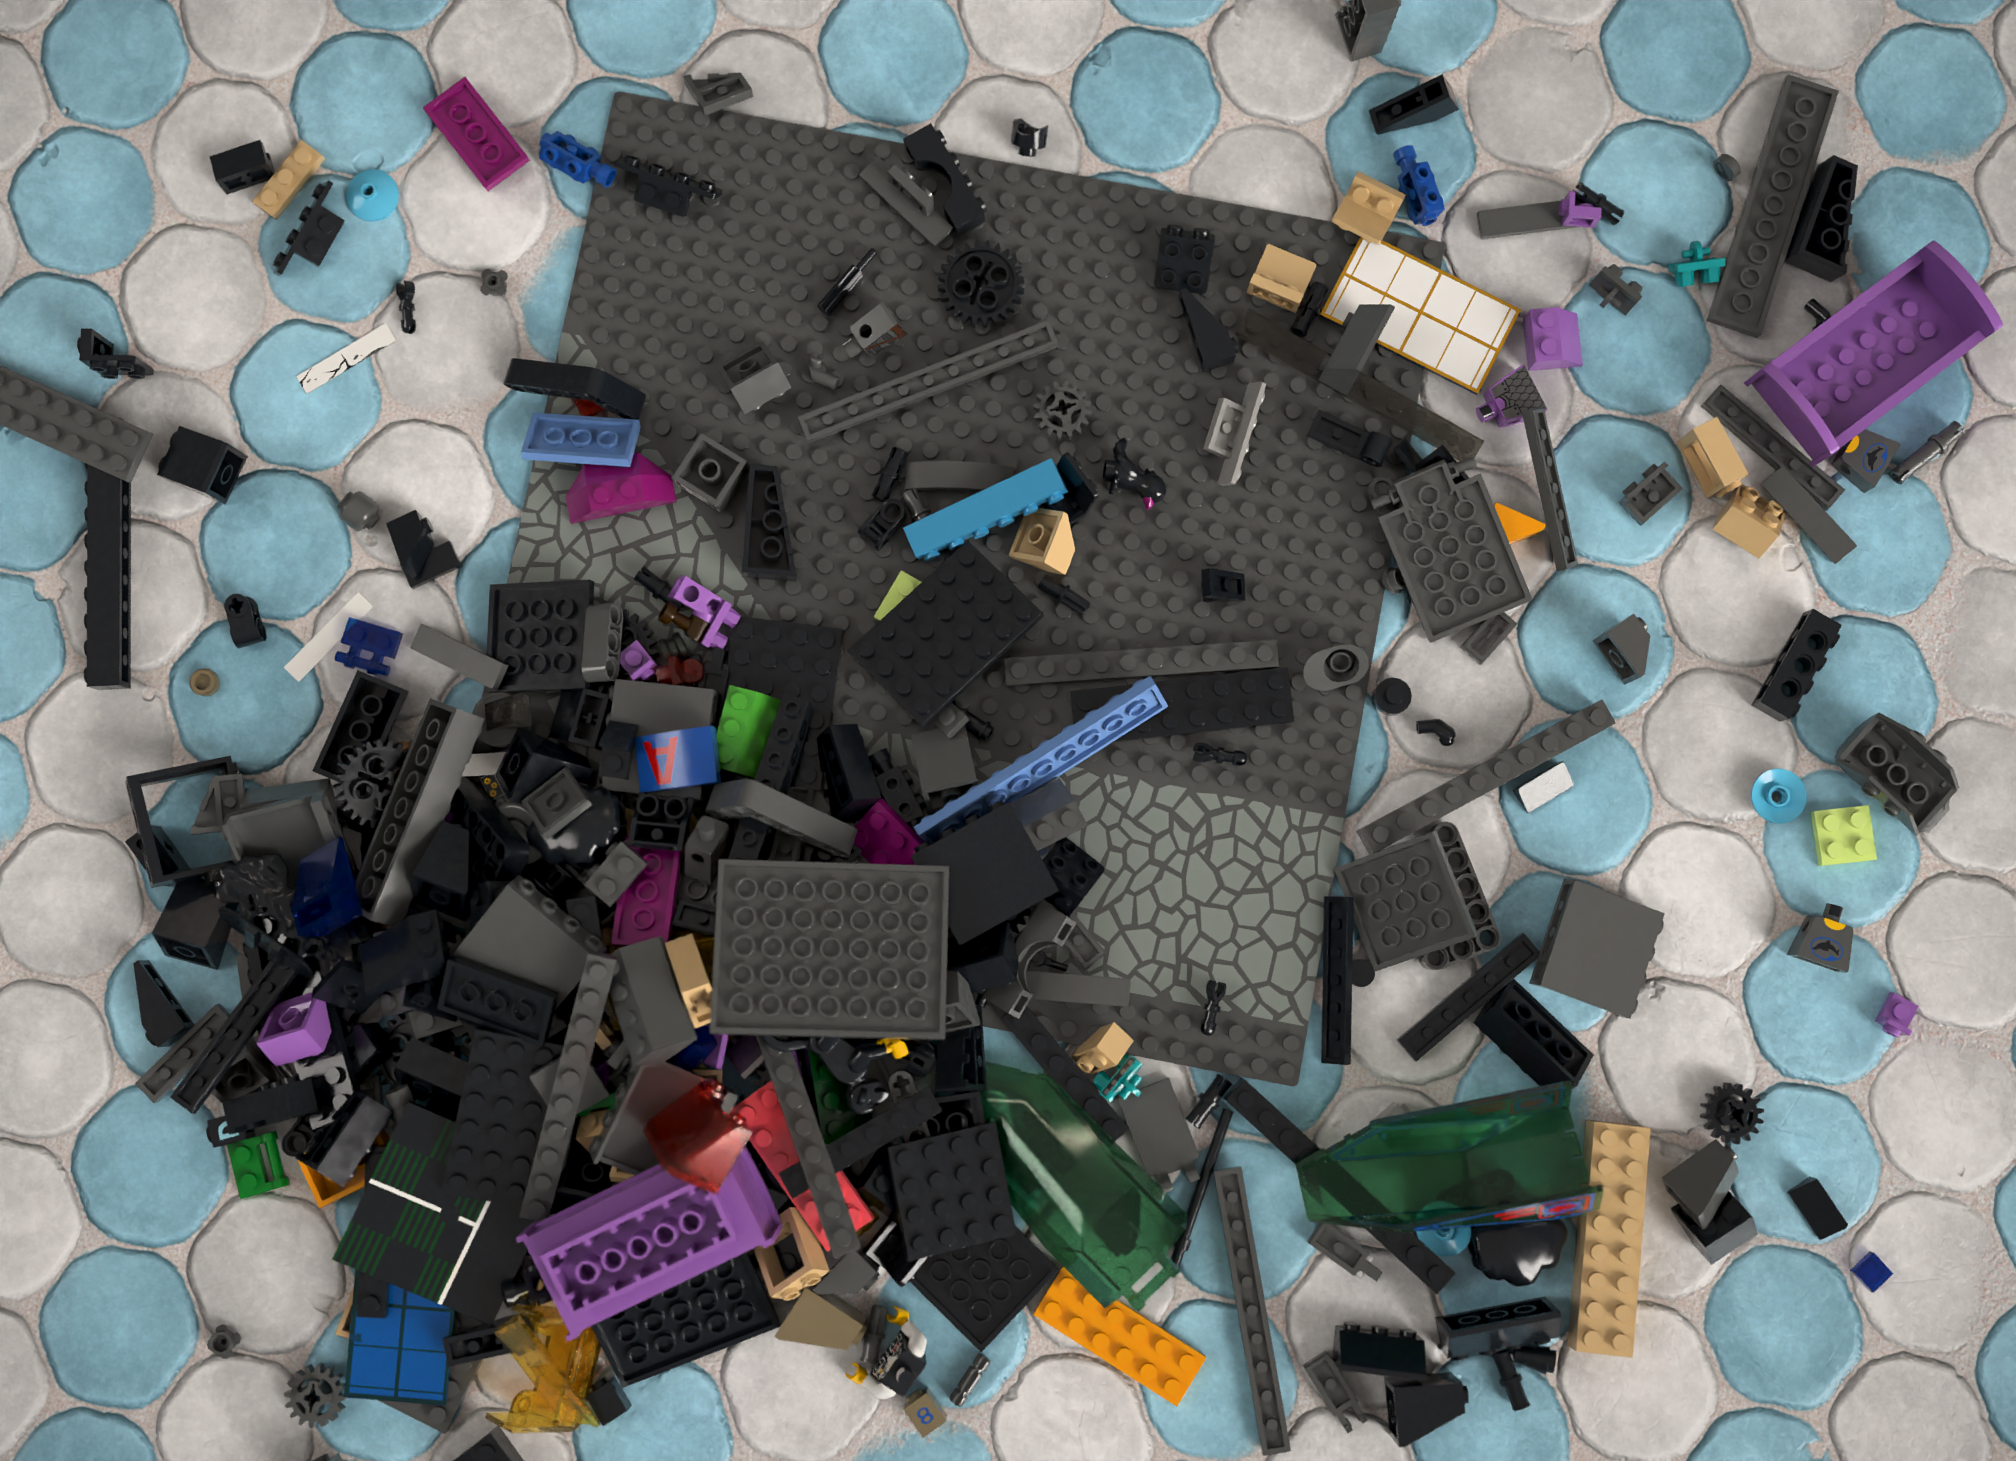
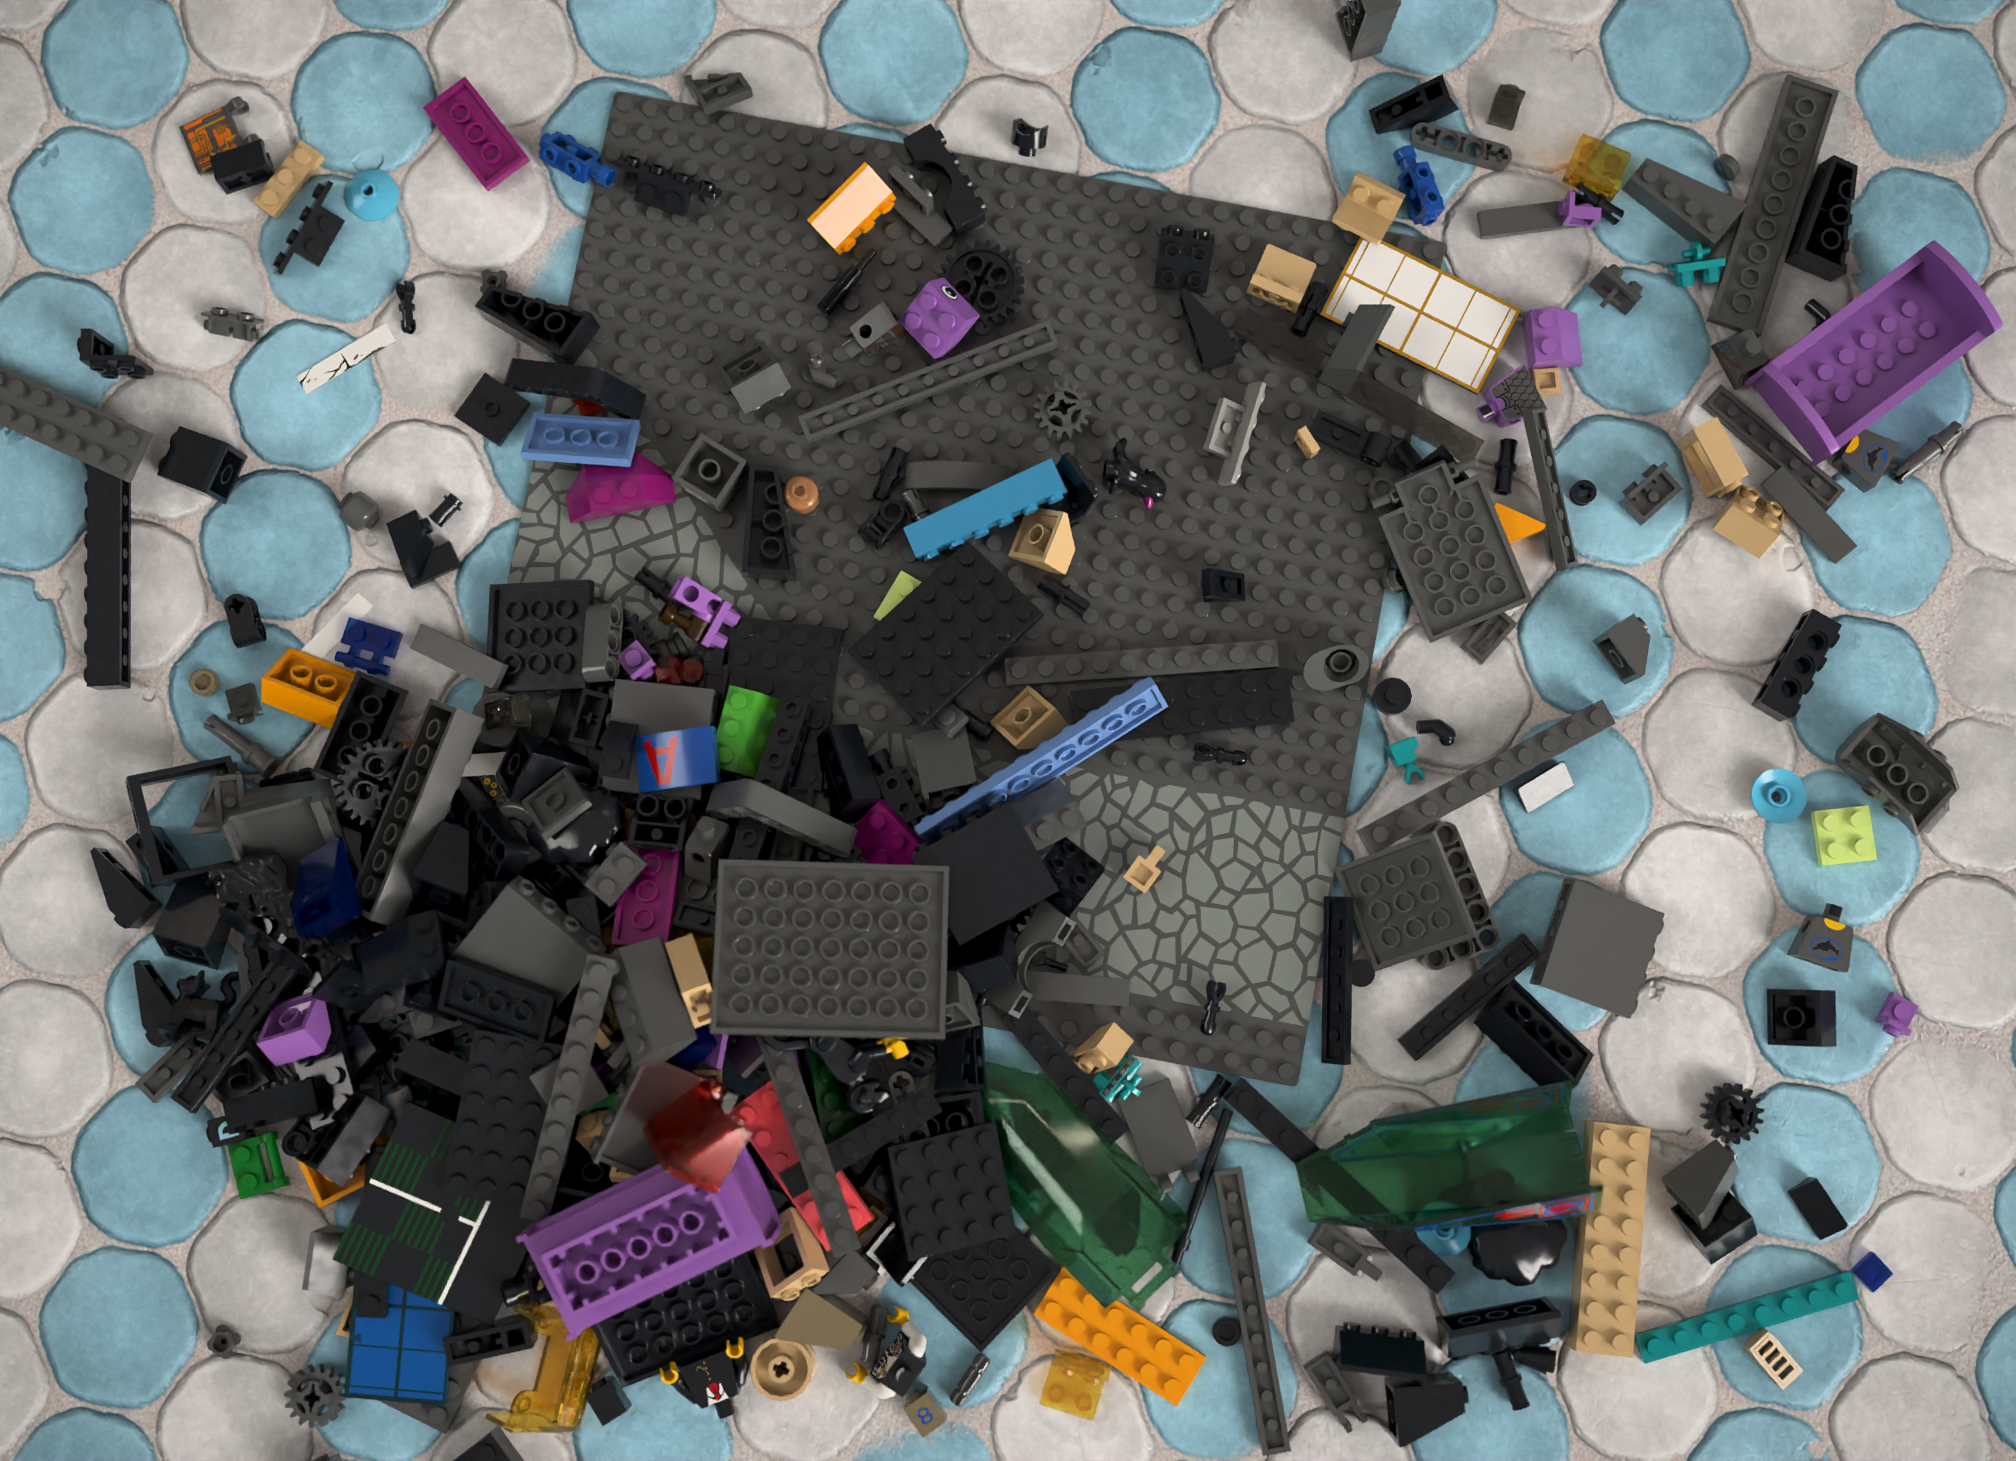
clear yellow wedge [494,1314,600,1427] -> none
none -> black slope [90,847,163,929]
none -> black animal [158,969,240,1050]
none -> flag [179,96,265,175]
none -> dark grey hinge [201,307,264,342]
none -> dark grey pin [203,714,281,778]
none -> clear smoke bracket [225,683,263,725]
none -> black axle [259,767,315,788]
none -> light orange slope [261,647,356,729]
none -> flat silver slope [302,1225,357,1290]
none -> black pin [429,493,463,528]
none -> black plate [454,373,530,447]
none -> black wedge [475,285,600,365]
none -> black torso [659,1337,749,1419]
none -> tan wheel [750,1332,816,1401]
none -> medium nougat head [783,476,820,514]
none -> slope [807,162,896,255]
none -> medium lavender brick [898,277,980,359]
none -> tan slope [990,685,1069,750]
none -> clear yellow bracket [1040,1348,1110,1421]
none -> tan plate [1123,845,1166,893]
none -> black tile [1212,1316,1241,1346]
none -> tan tile [1294,426,1320,459]
none -> teal piece [1385,736,1425,785]
none -> dark grey beam [1409,122,1512,172]
none -> clear smoke bracket [1486,84,1526,131]
none -> black pin [1494,438,1518,495]
none -> tan tile [1530,367,1562,397]
none -> clear yellow bracket [1561,134,1631,202]
none -> black bush [1569,480,1597,506]
none -> dark grey wedge [1622,158,1748,249]
none -> teal plate [1634,1270,1860,1364]
none -> dark grey torso [1711,328,1769,390]
none -> tan slope [1742,1328,1803,1390]
none -> black slope [1767,989,1837,1047]

